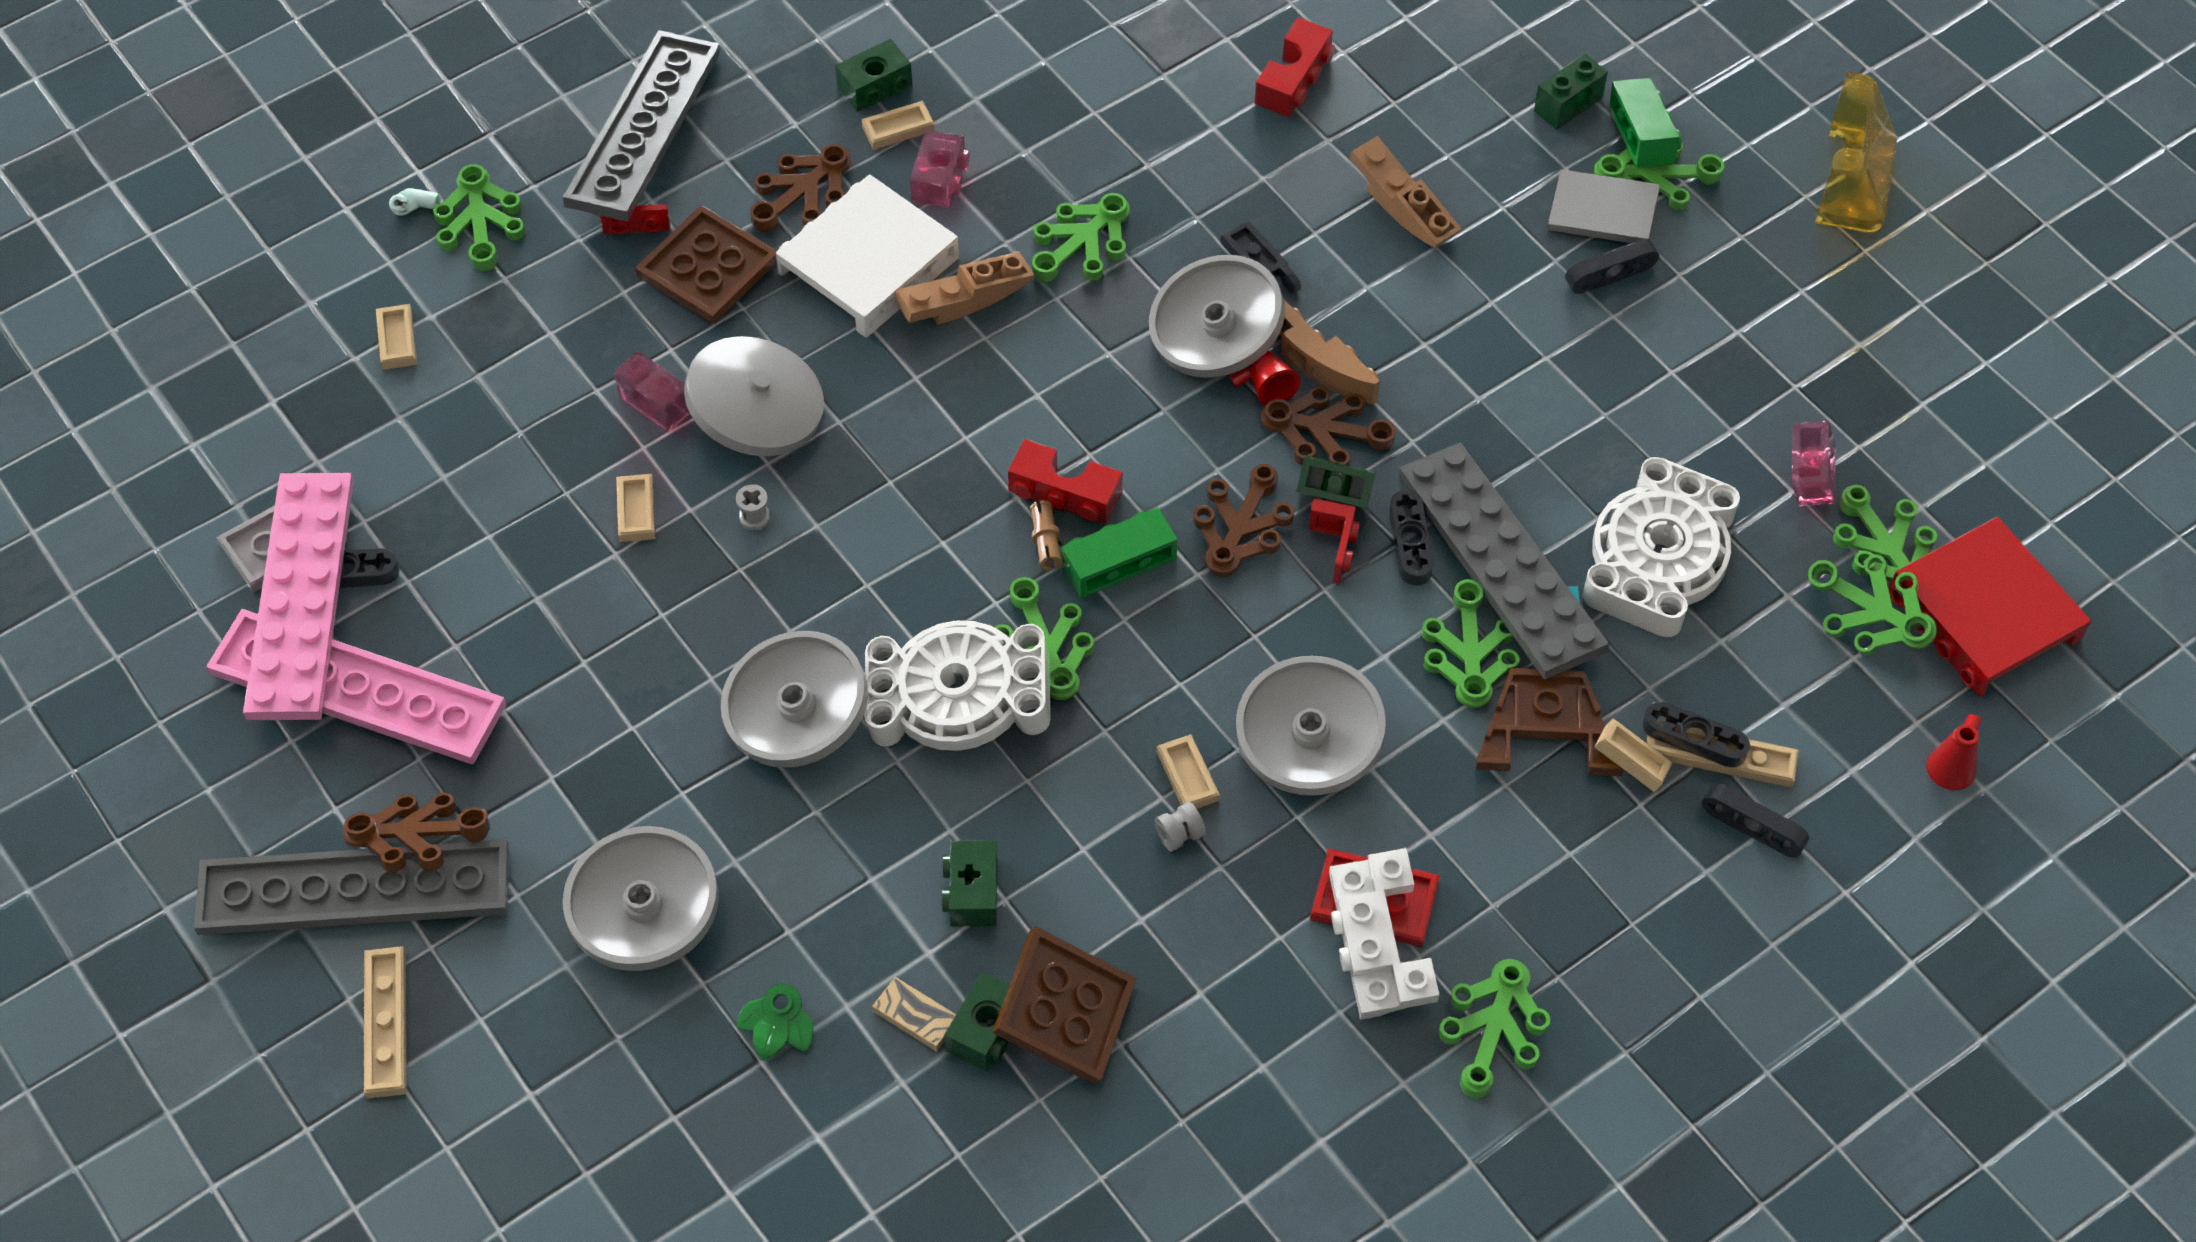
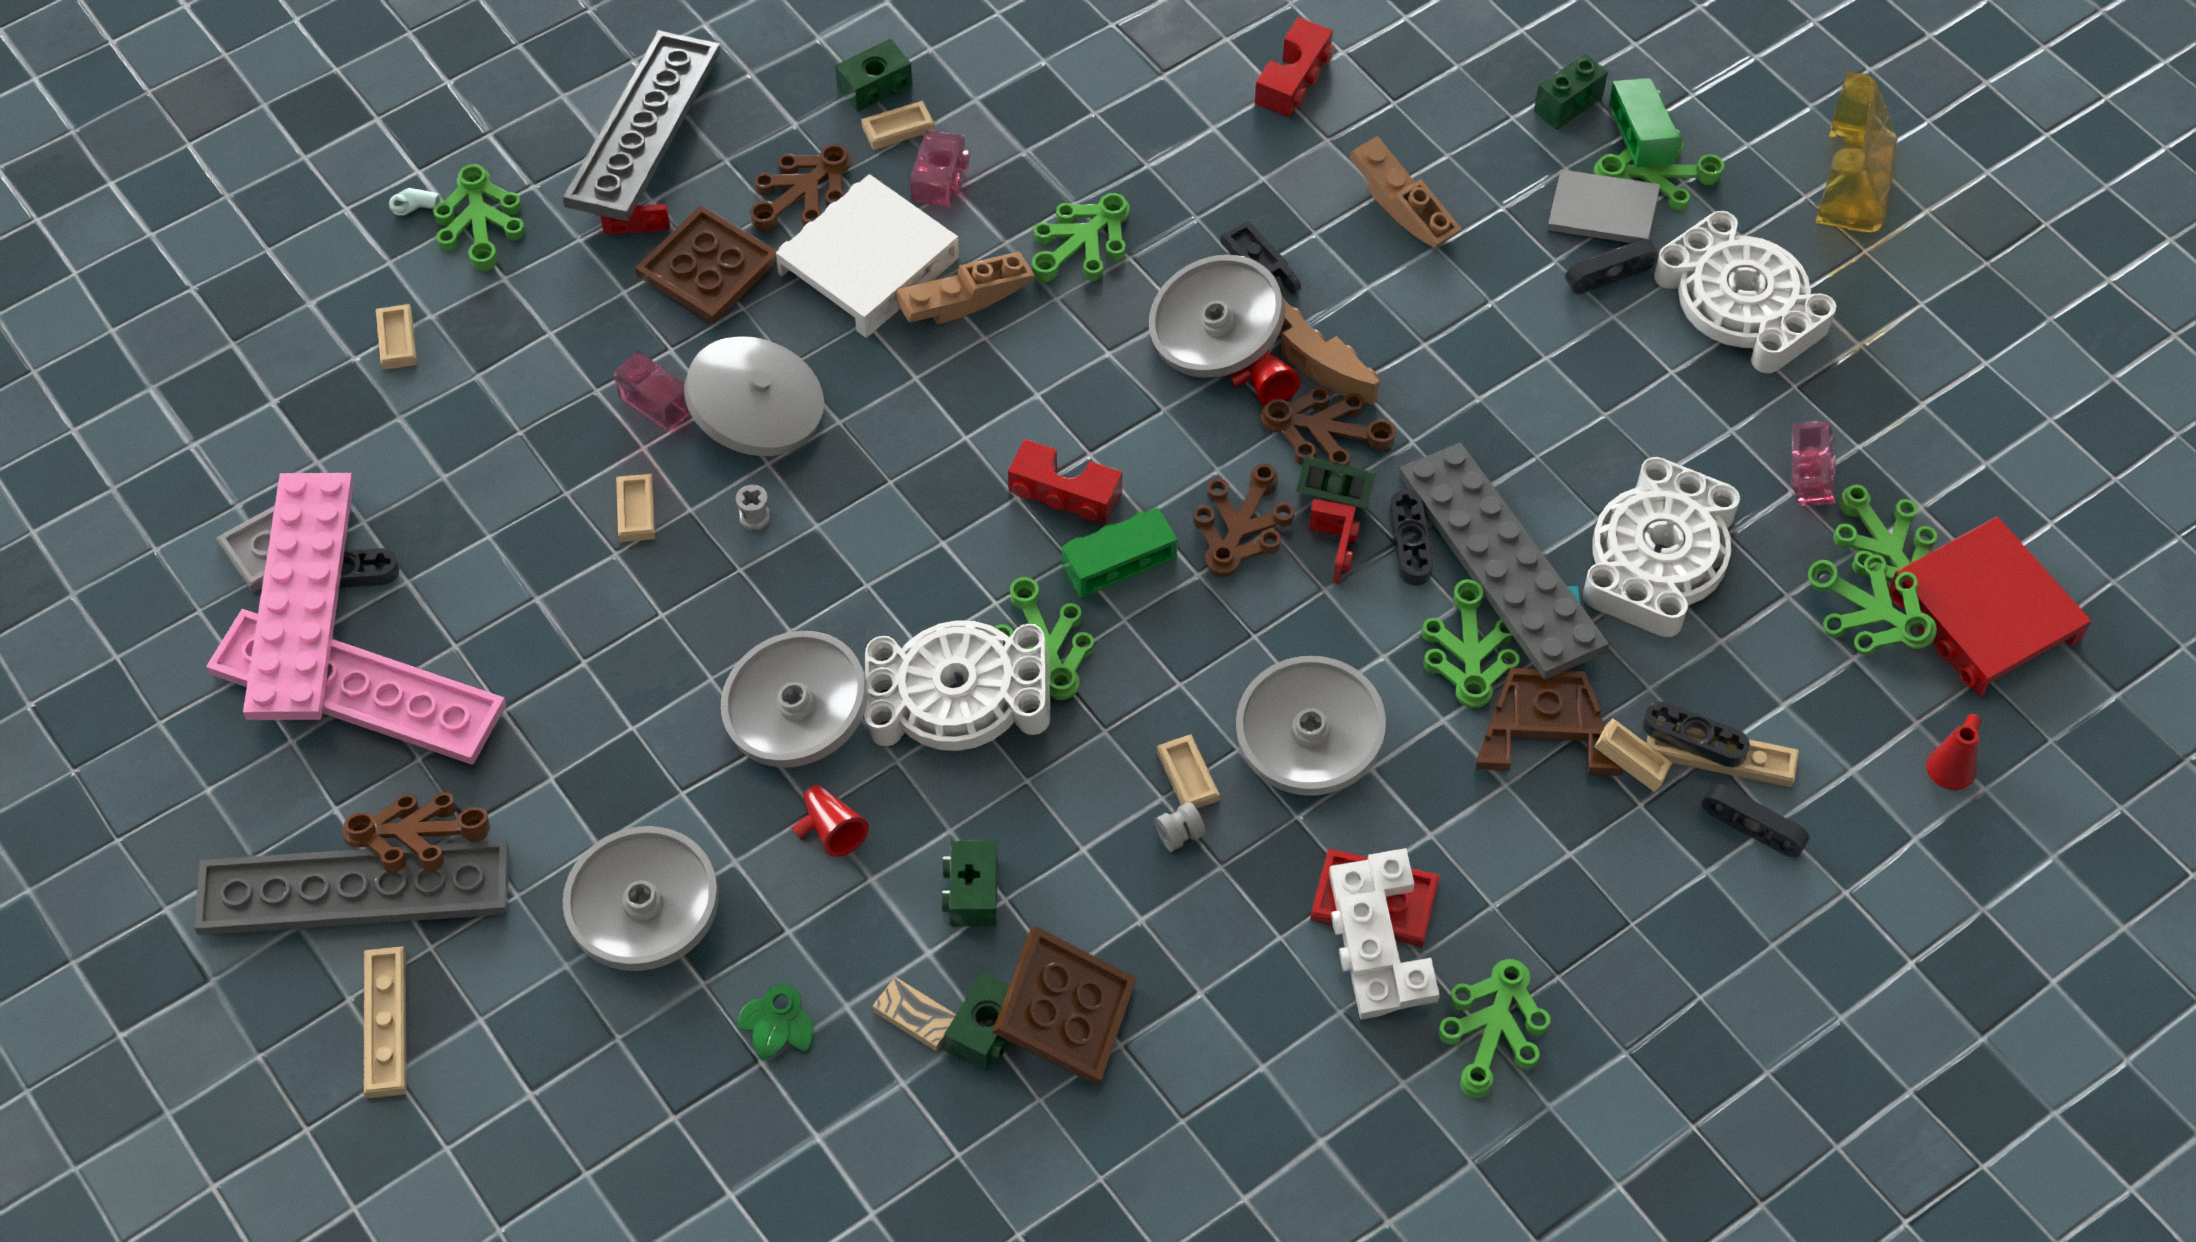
medium nougat pin [1030,500,1062,571] -> none
none -> red piece [792,785,869,857]
none -> white piece [1654,211,1836,373]

